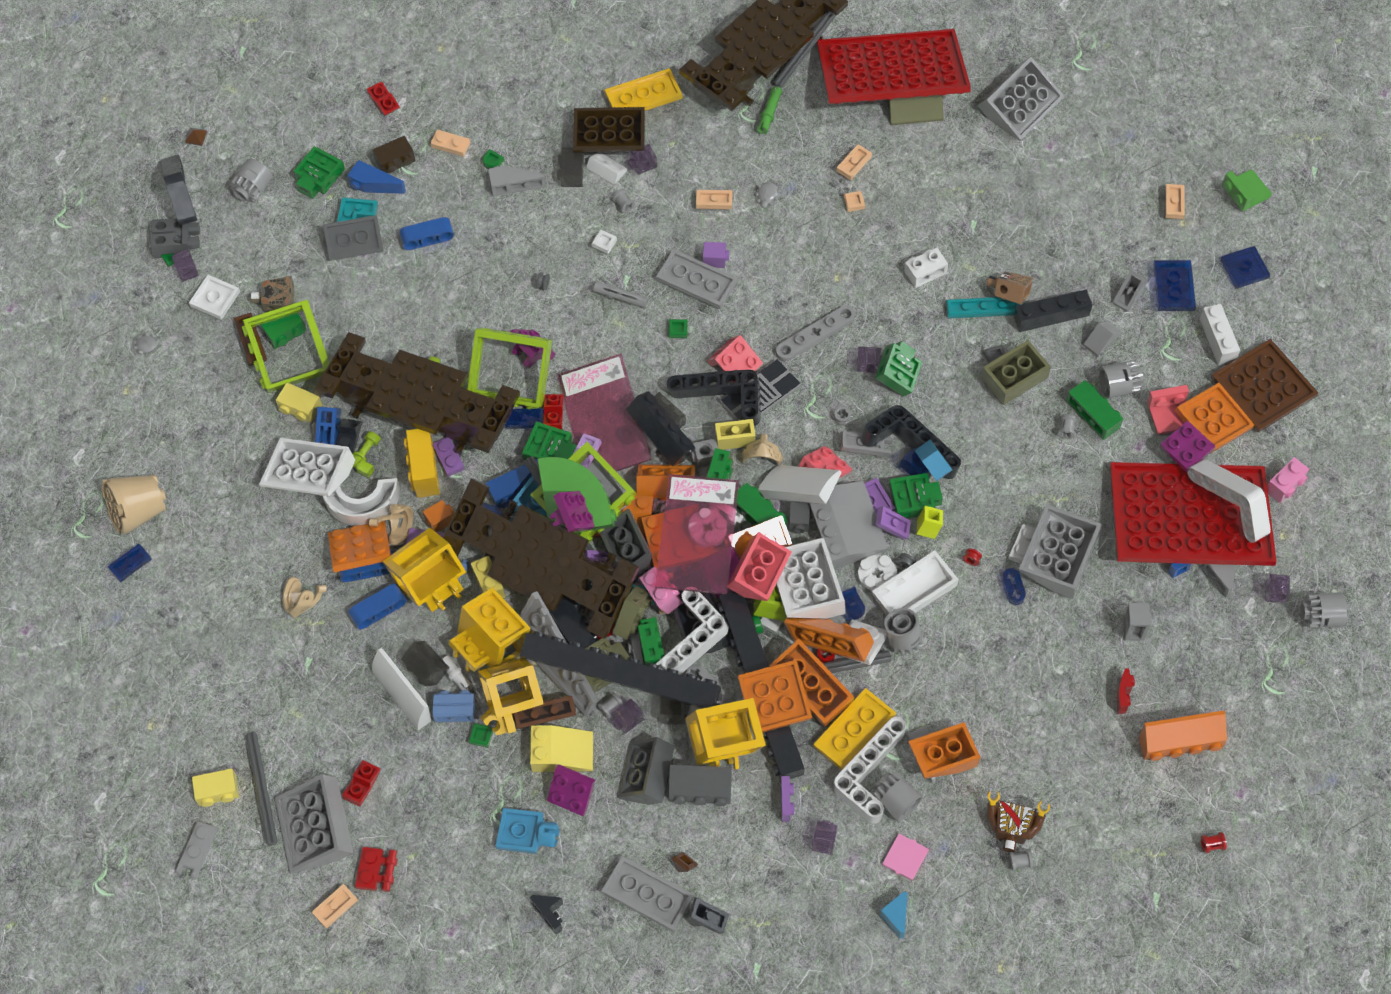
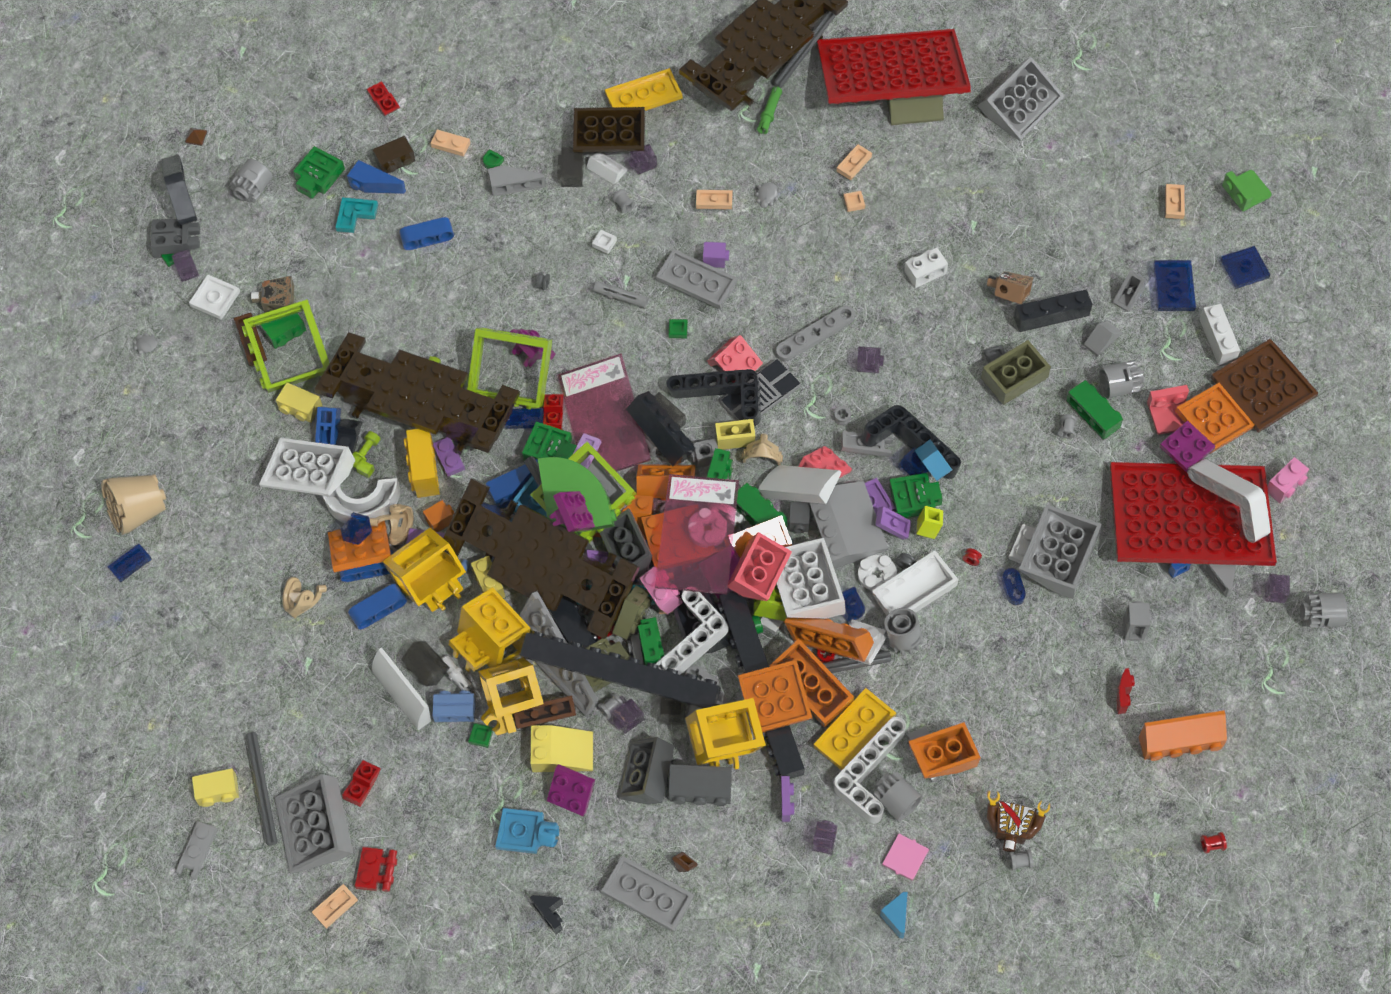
dark grey plate [323,215,384,261] -> none
black slope [688,898,729,934] -> none
green piece [875,341,923,396] -> none
teal tile [946,297,1021,319] -> none
none -> clear blue brick [340,512,372,545]

